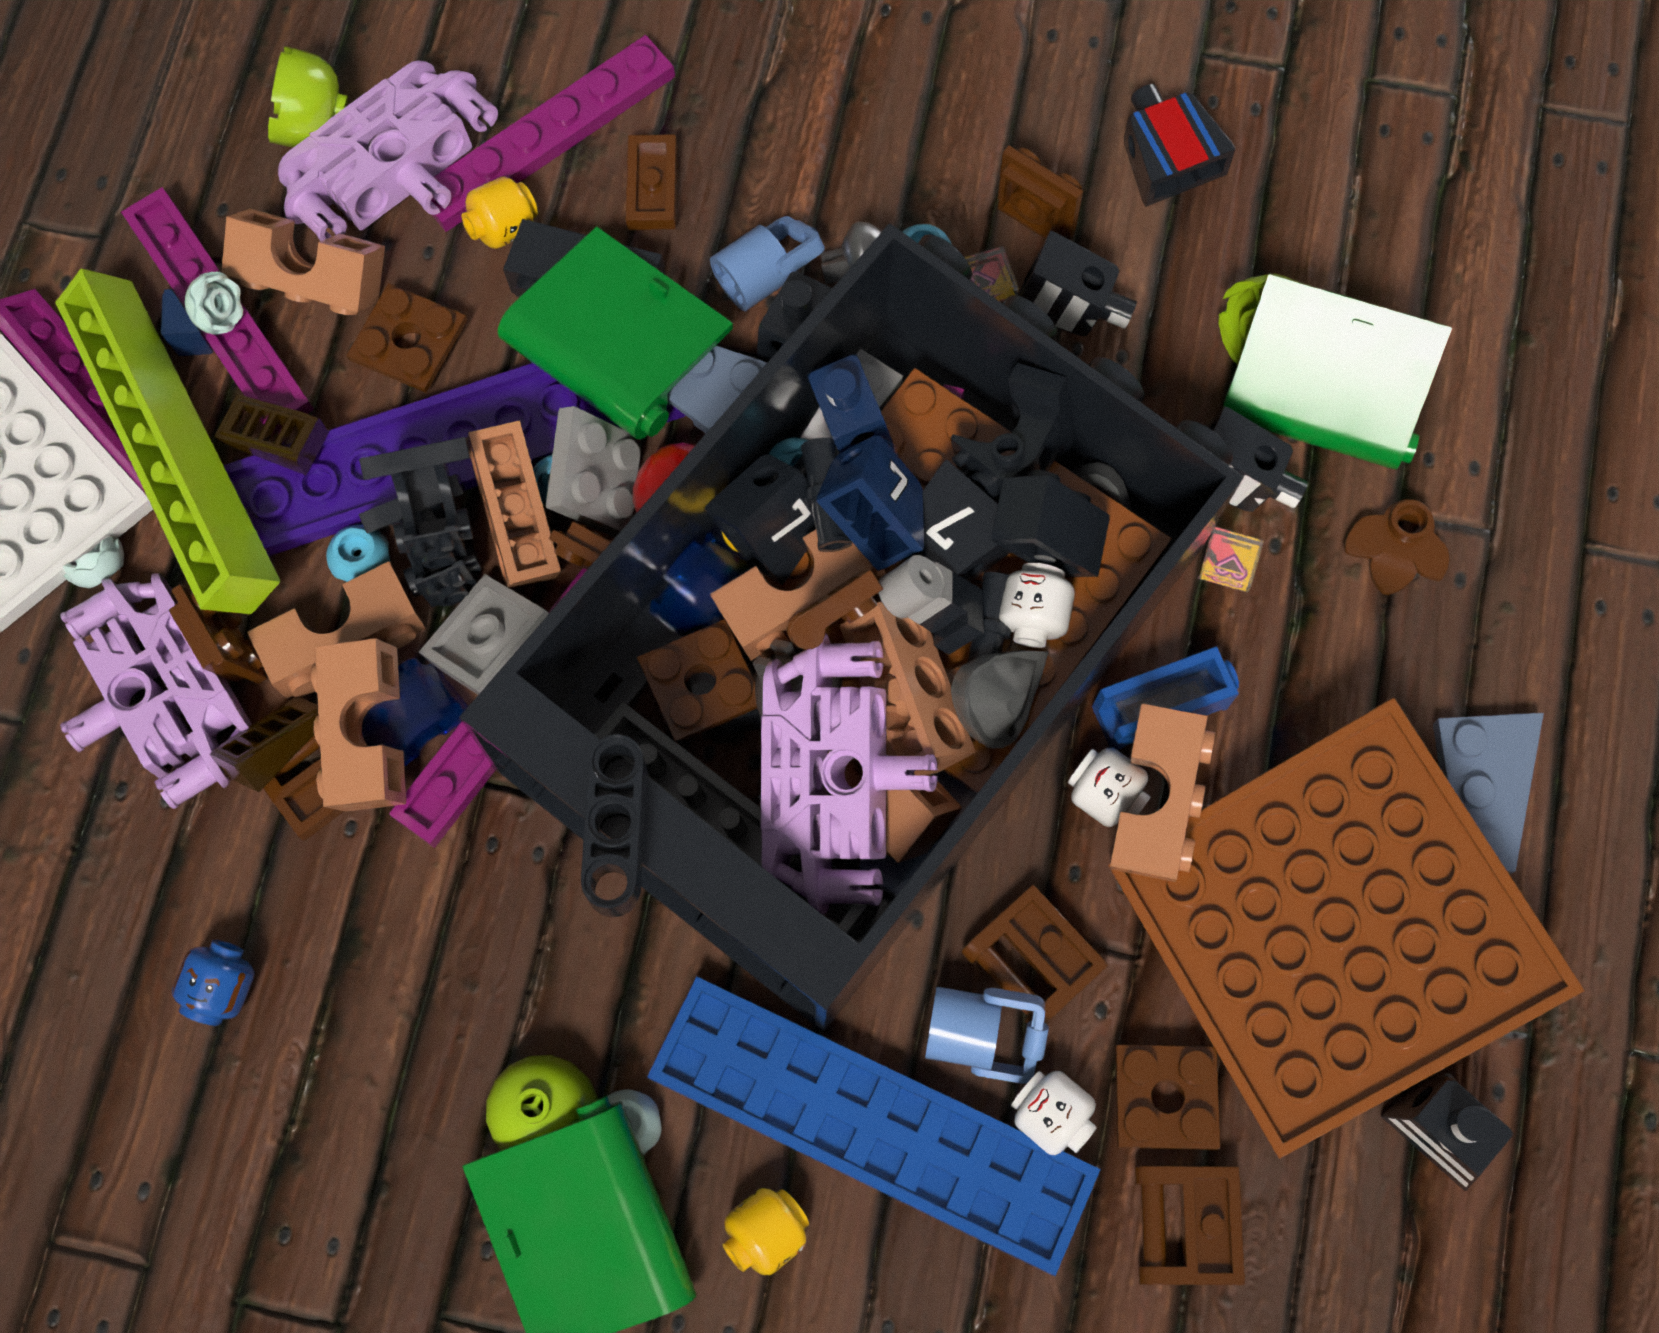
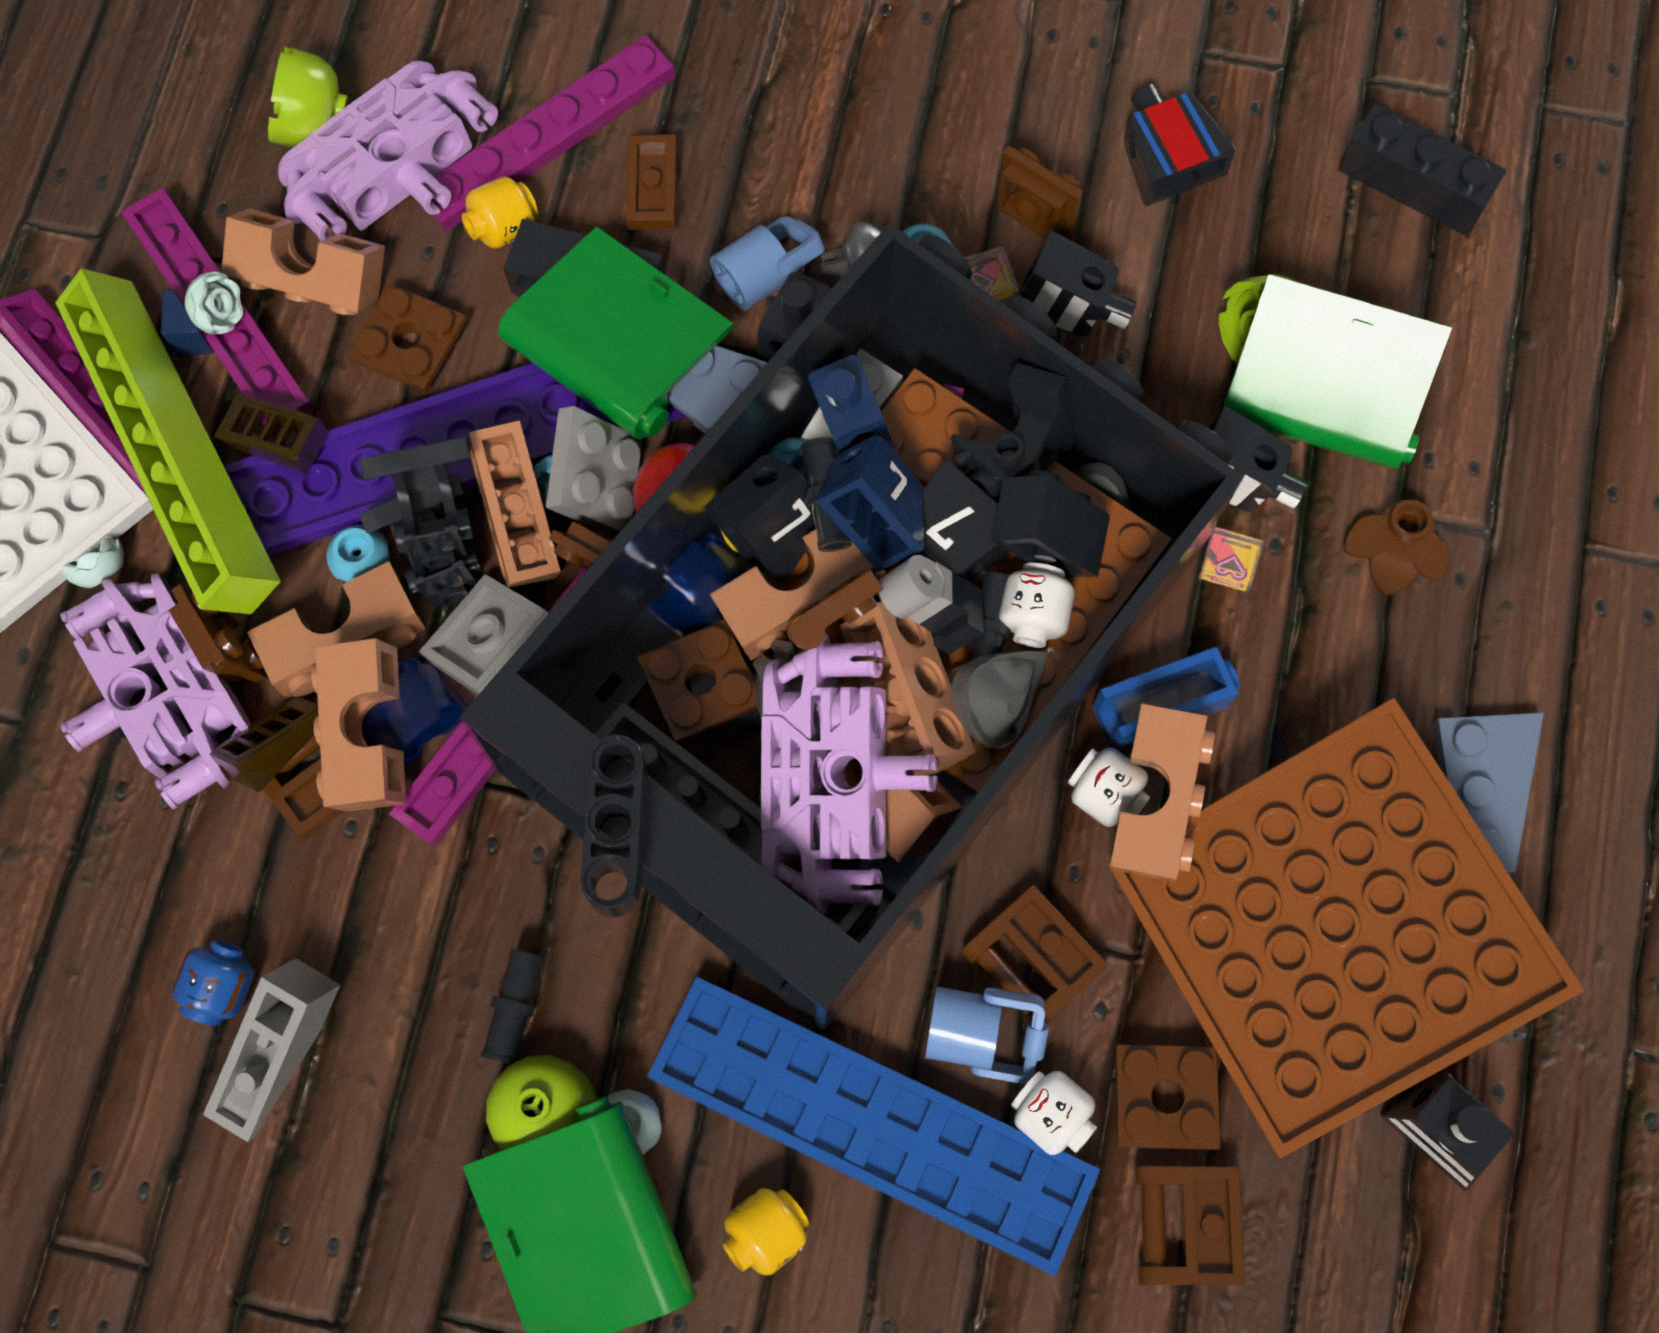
none -> light grey slope [203,958,340,1142]
none -> black pin [480,949,544,1064]
none -> black brick [1339,103,1507,237]

